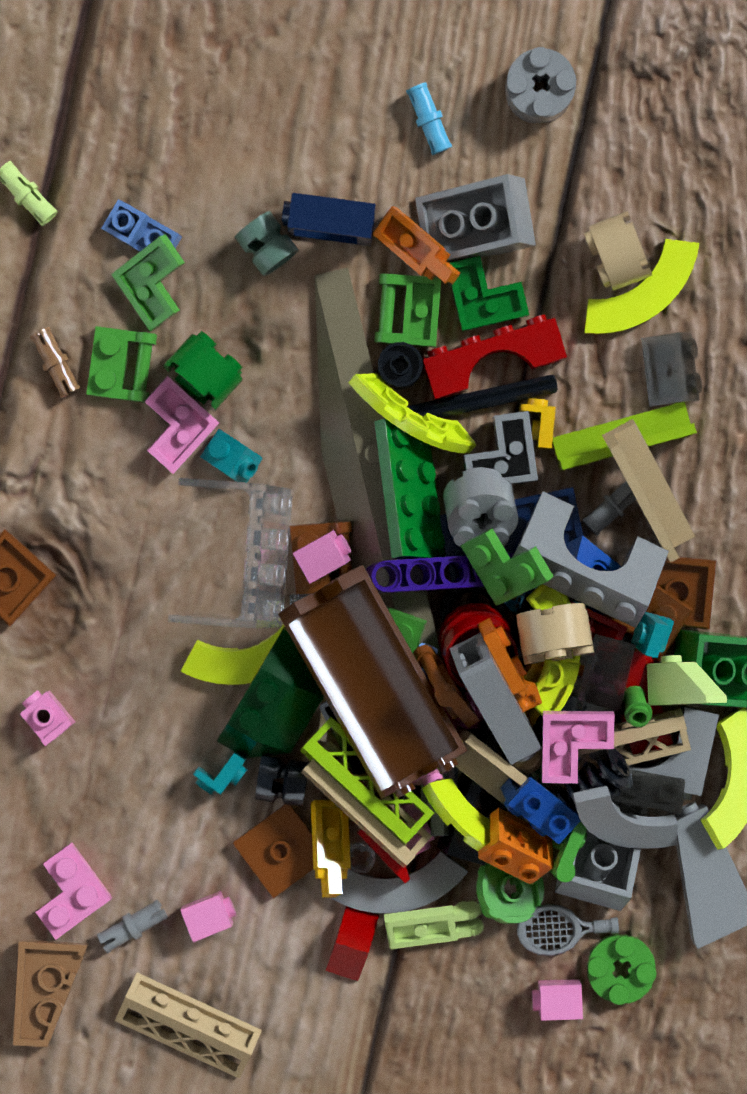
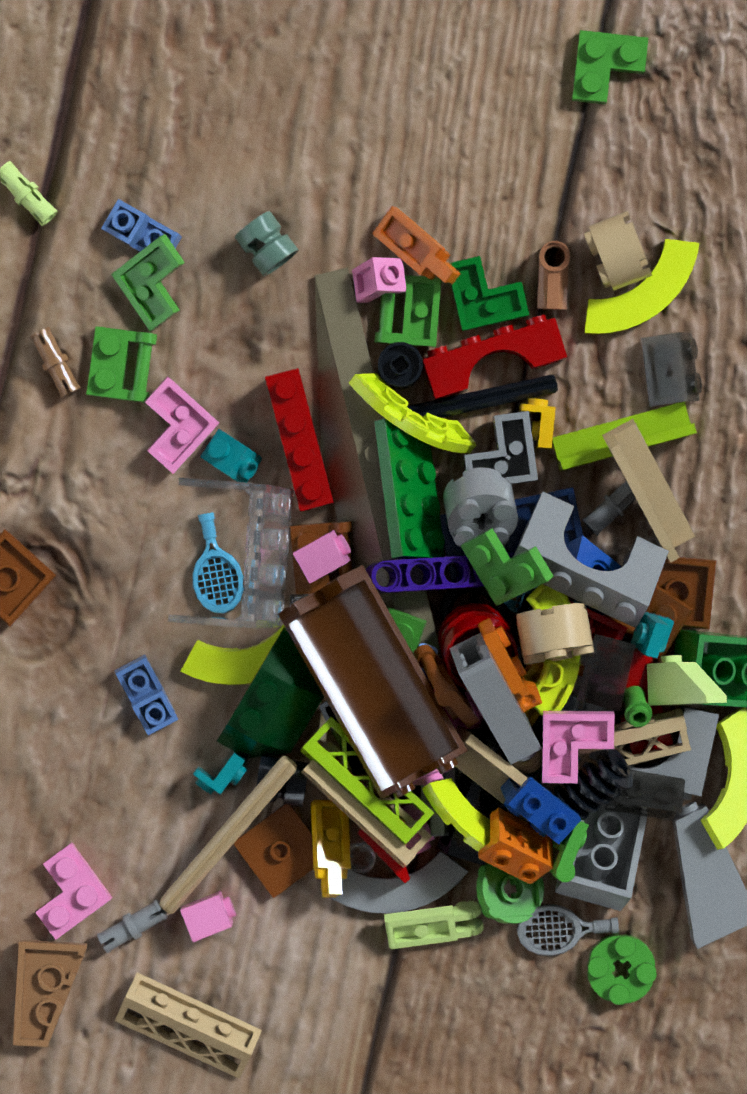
bright pink brick [20,690,75,746] -> none
green brick [163,331,243,412] -> none
dark blue window [282,193,376,247] -> none
red slope [325,906,379,981] -> none
medium azure pin [406,82,453,155] -> none
light grey slope [415,174,536,263] -> none
light grey brick [505,47,577,123] -> none
bright pink brick [532,979,583,1021] -> none
light grey tile [573,786,678,849] -> none
none -> medium blue slope [115,655,178,735]
none -> tan axle [159,756,297,914]
none -> medium azure piece [192,512,244,614]
none -> red arch [265,368,334,512]
none -> bright pink bracket [352,257,406,303]
none -> nougat piece [537,241,570,310]
none -> bright green plate [572,30,649,105]

